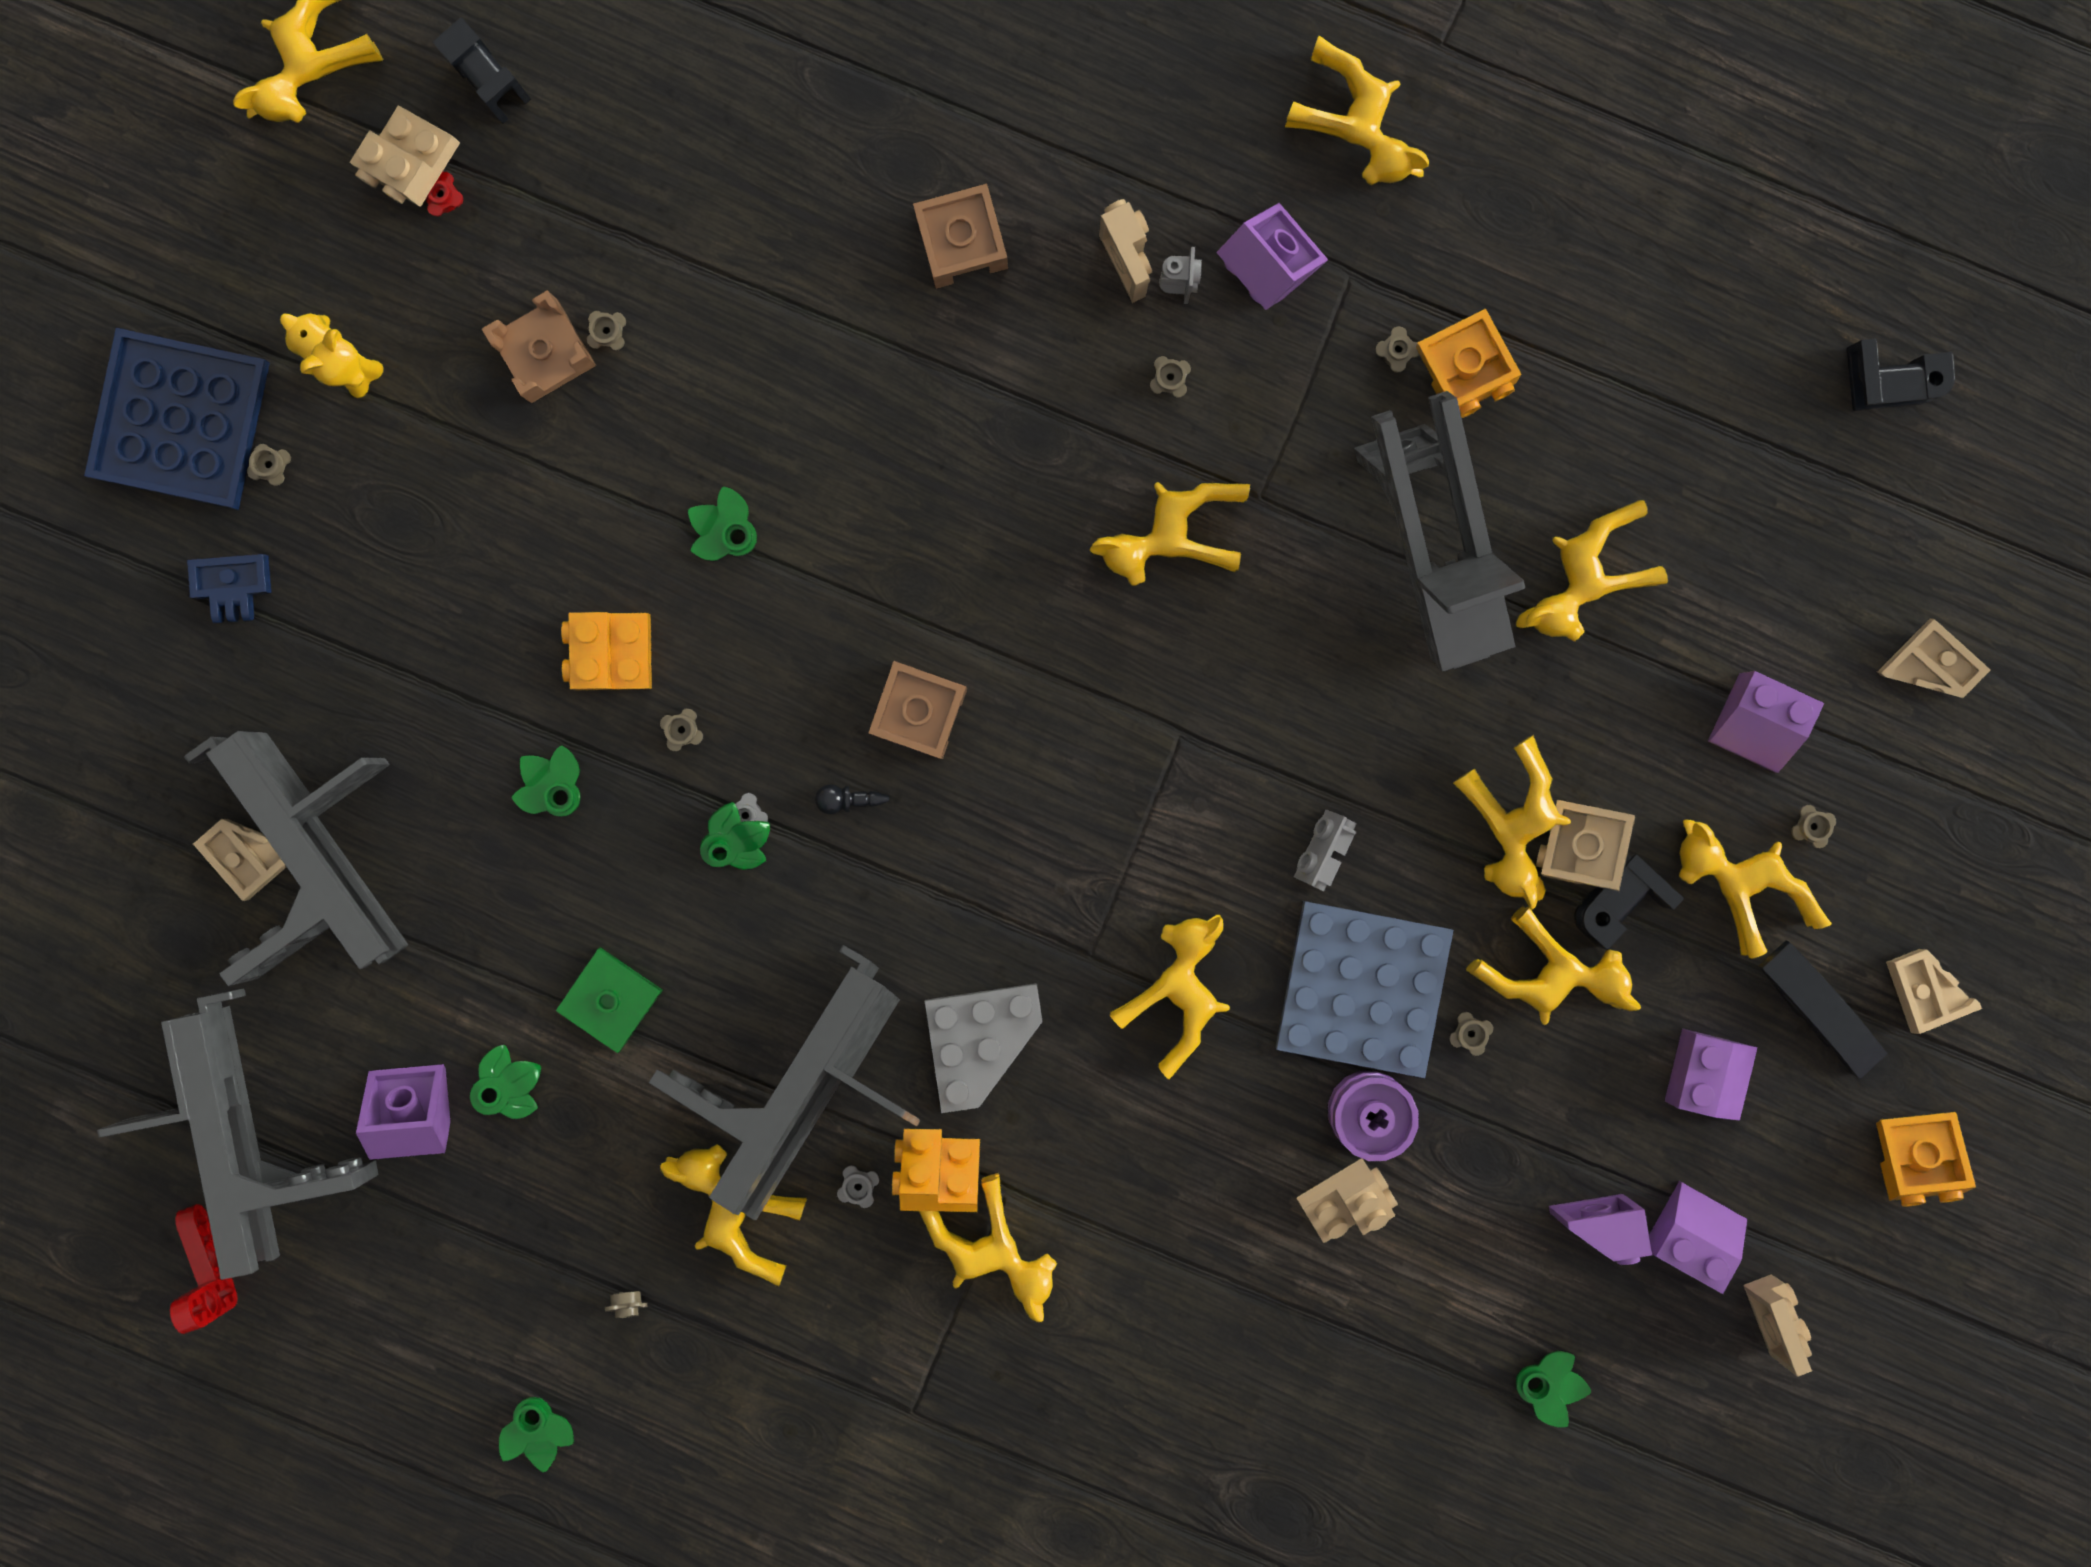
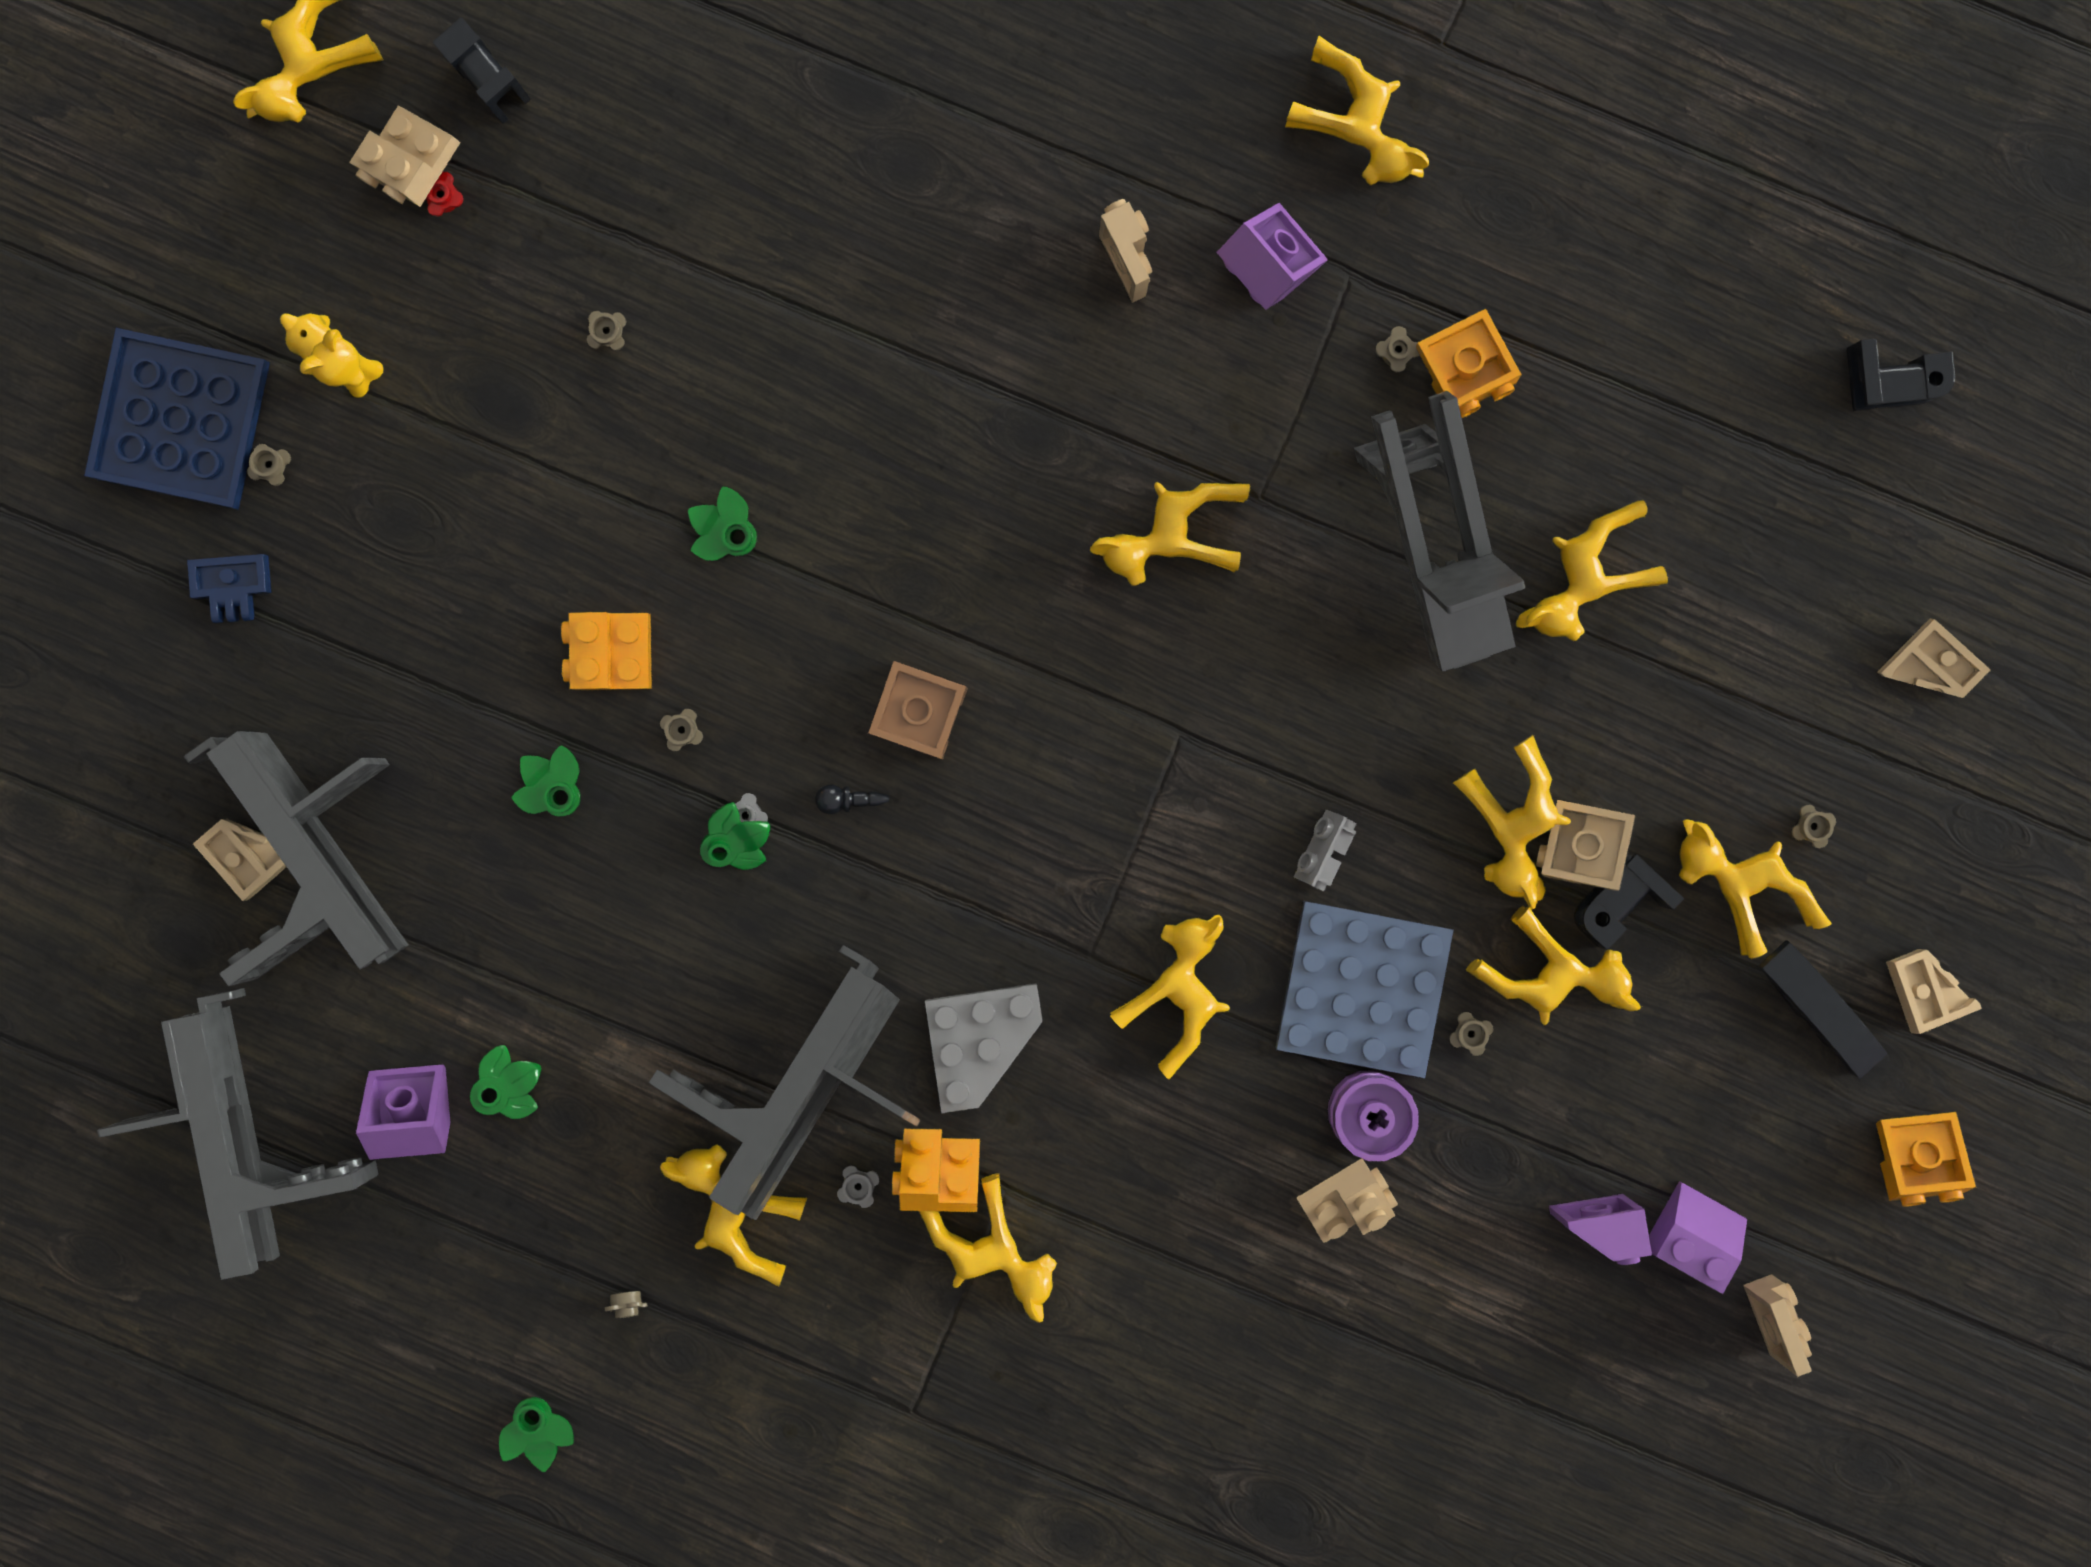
red beam [170,1204,237,1334] -> none
medium nougat panel [482,290,596,403] -> none
green plate [556,948,663,1054] -> none
medium nougat panel [913,184,1008,289] -> none
dark tan plate [1150,356,1191,398] -> none
light grey hinge [1159,247,1201,304] -> none
green plate [1516,1351,1591,1427] -> none
medium lavender slope [1665,1029,1758,1120] -> none
medium lavender slope [1708,671,1824,773] -> none

